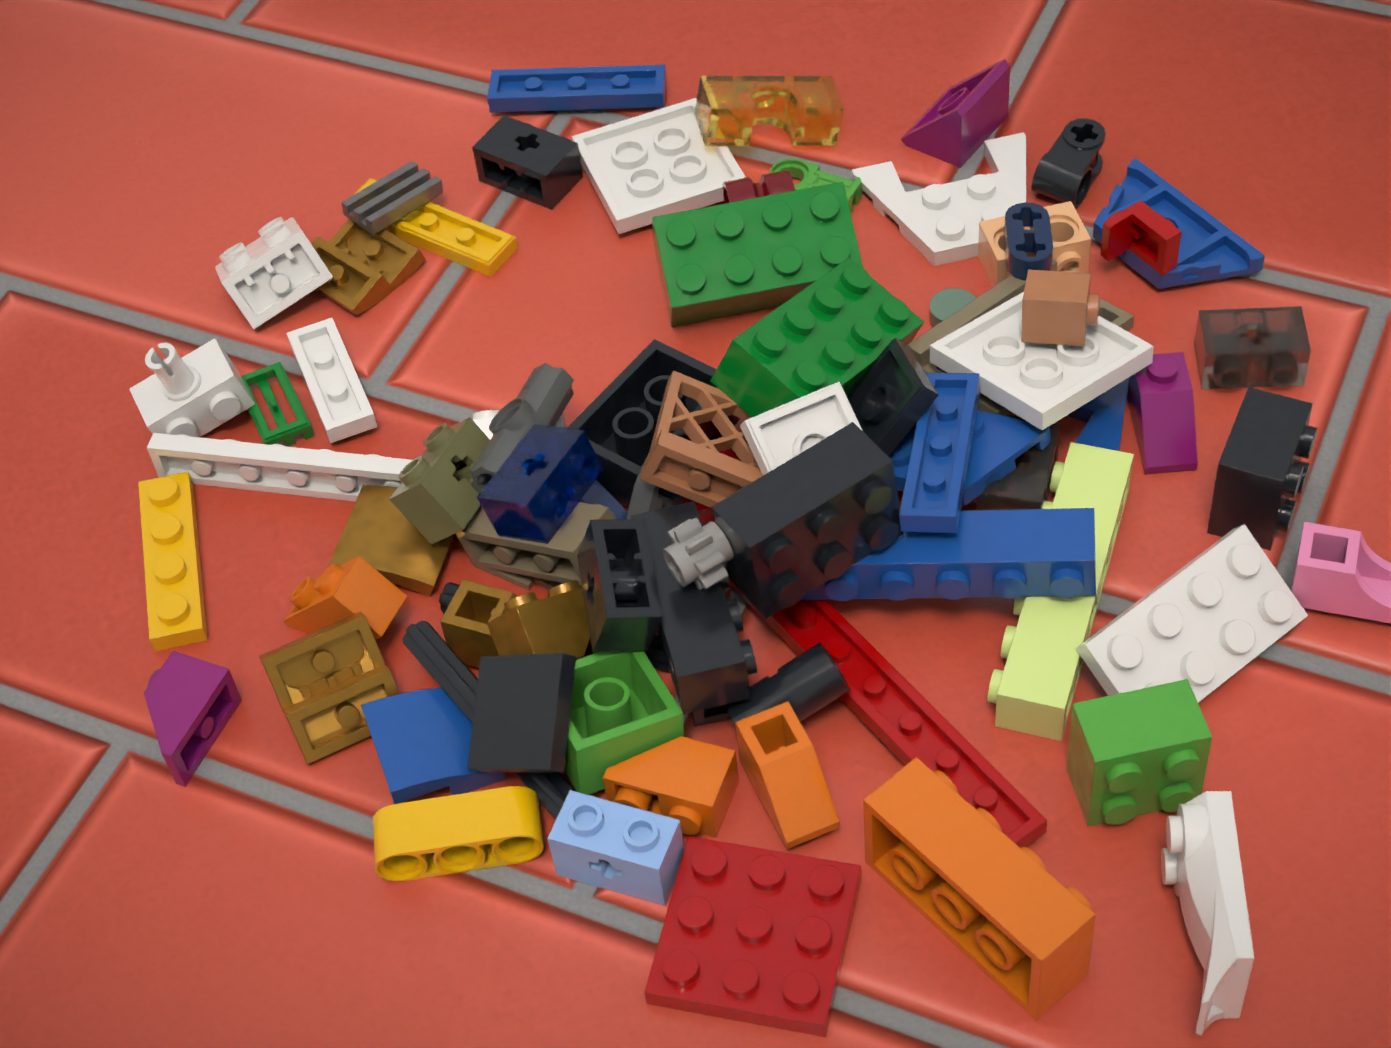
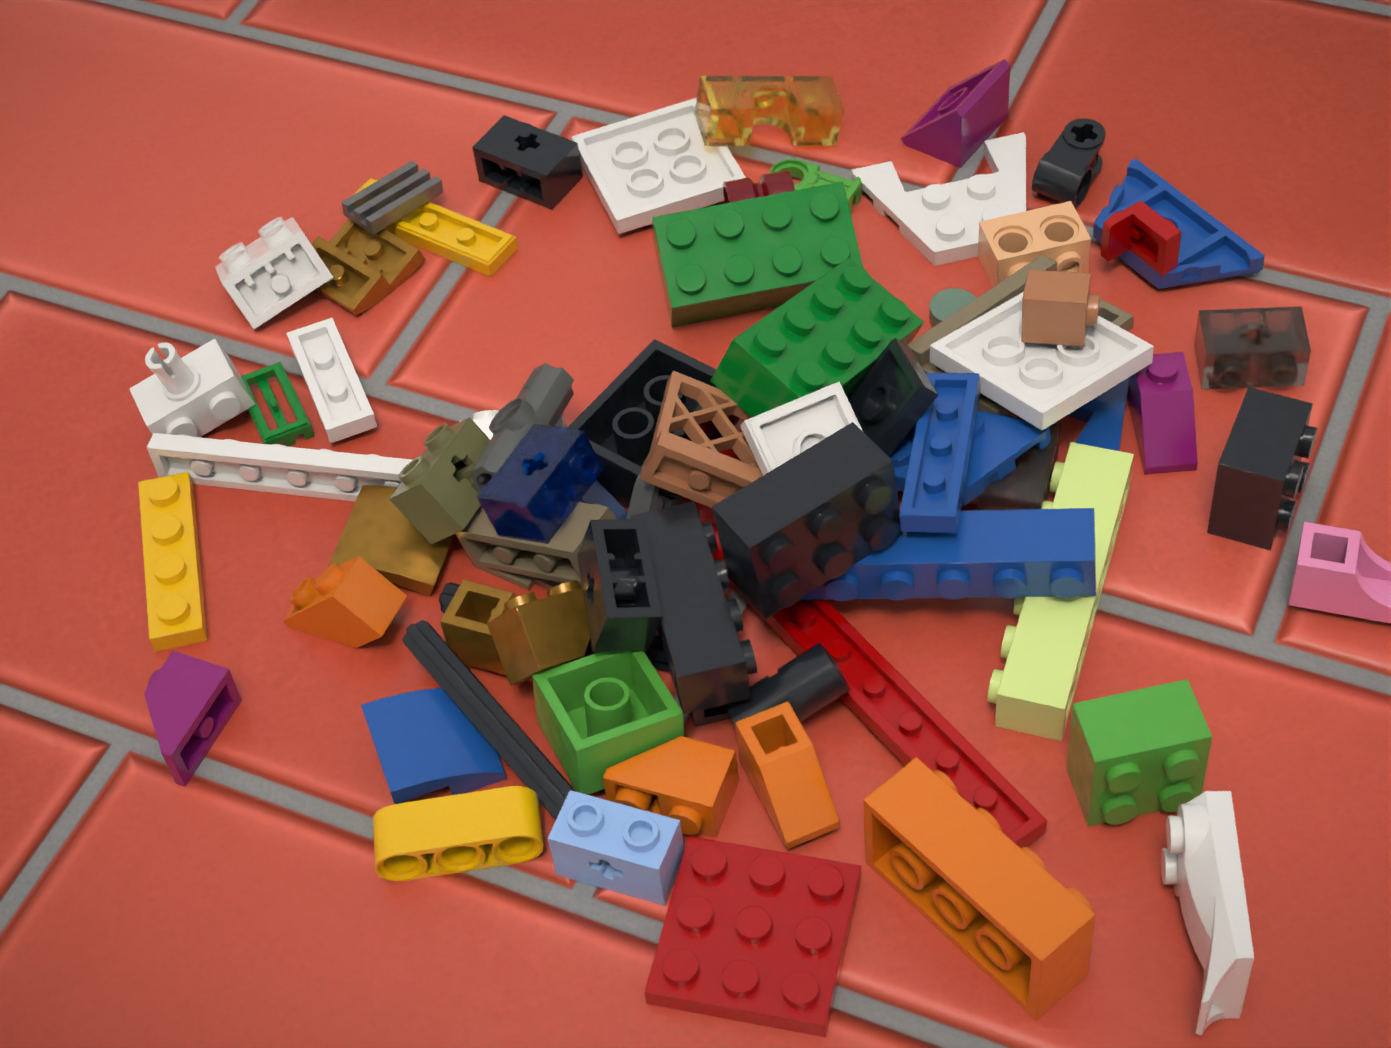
pearl gold slope [259,611,400,764] -> none
black tile [467,653,576,773] -> none
blue plate [487,65,667,112] -> none
light grey gear [662,518,734,590] -> none
dark blue beam [1004,202,1053,280] -> none
white plate [1075,524,1308,702] -> none

